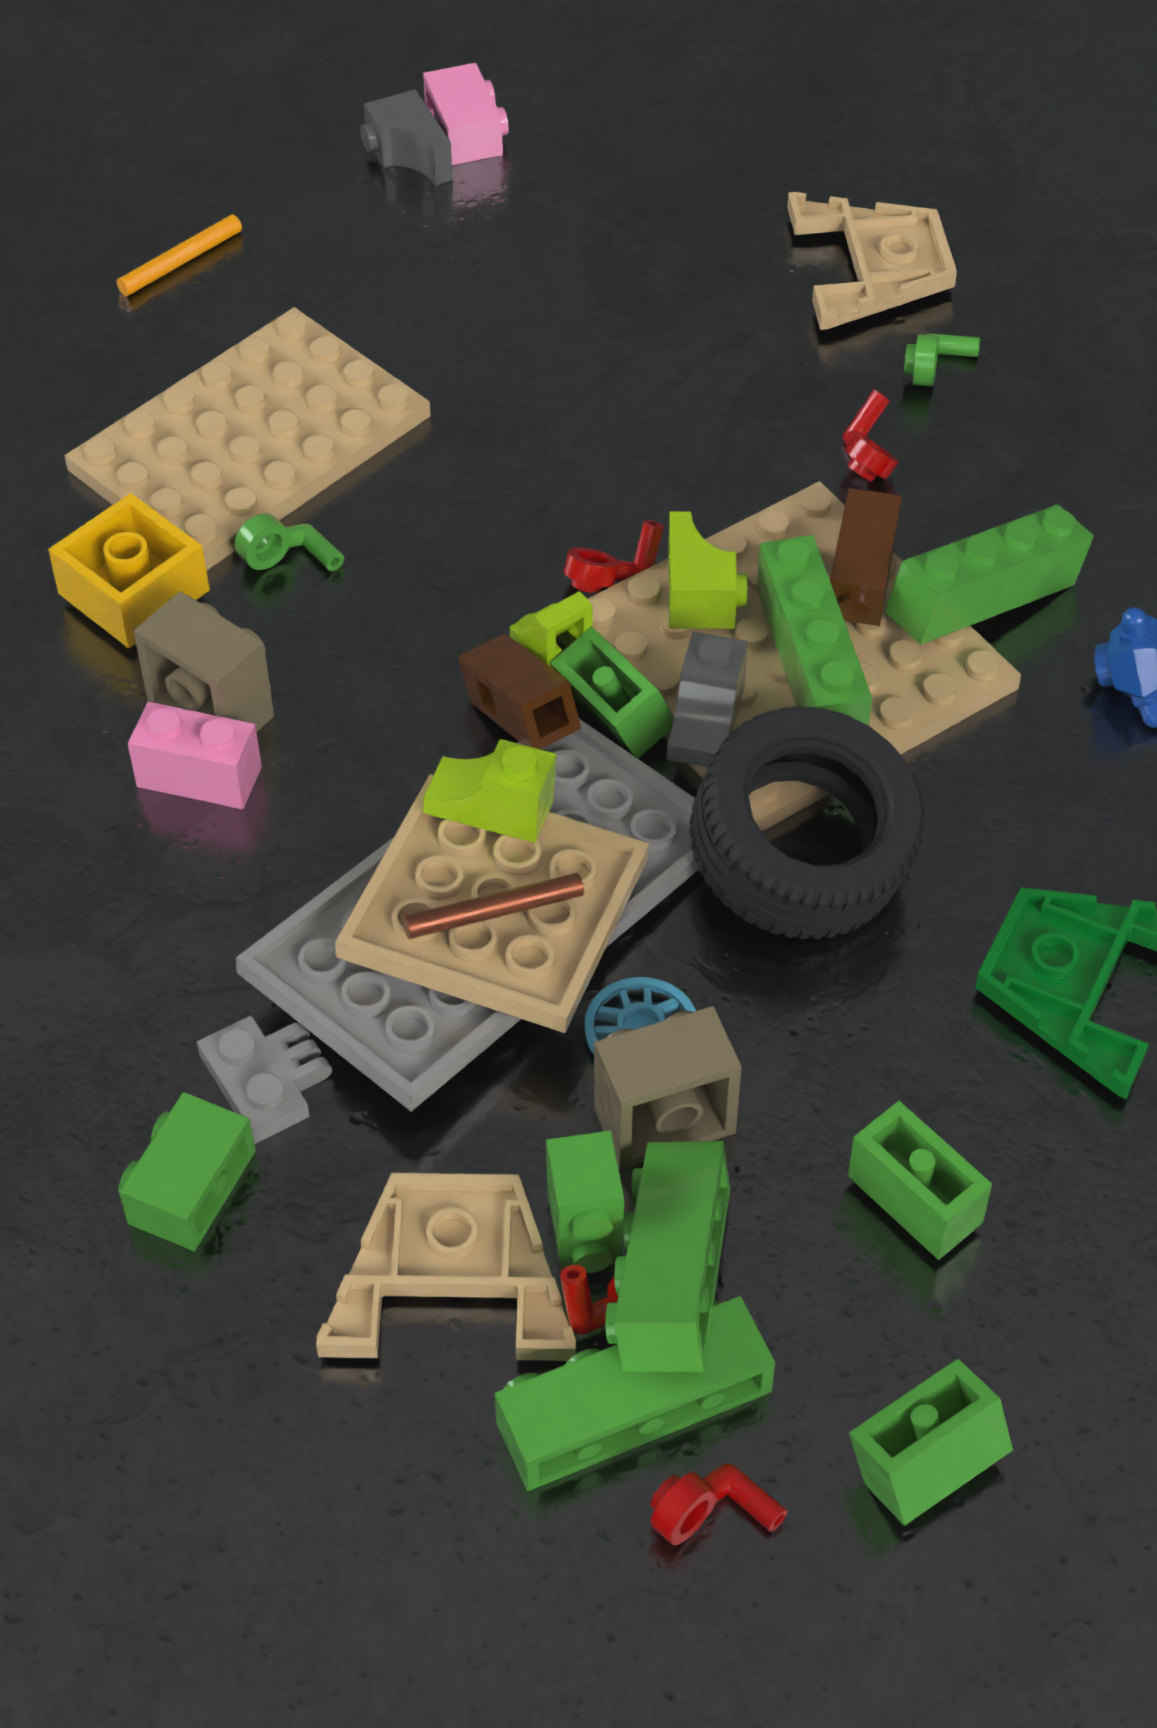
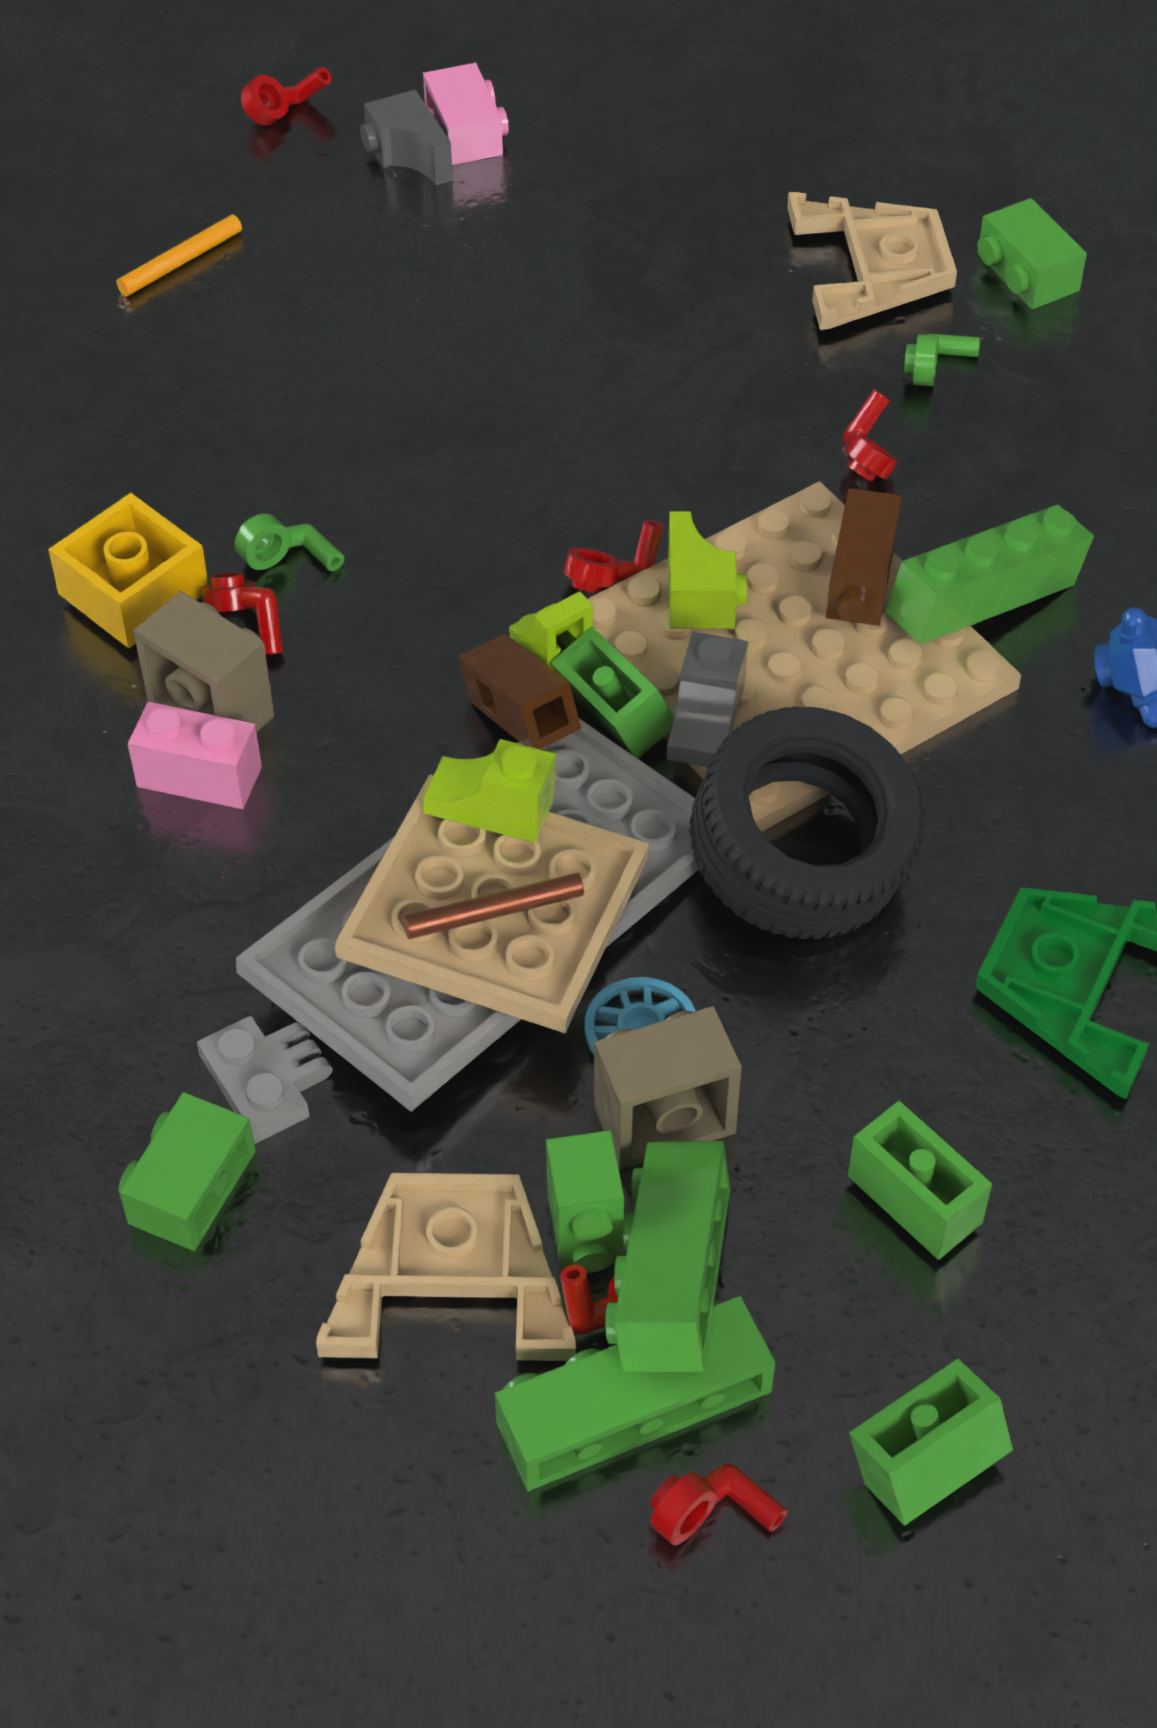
tan plate [64,307,430,570] -> none
bright green brick [757,535,872,726] -> none
none -> red plate [201,572,283,654]
none -> red plate [241,67,332,126]
none -> bright green brick [978,198,1087,309]

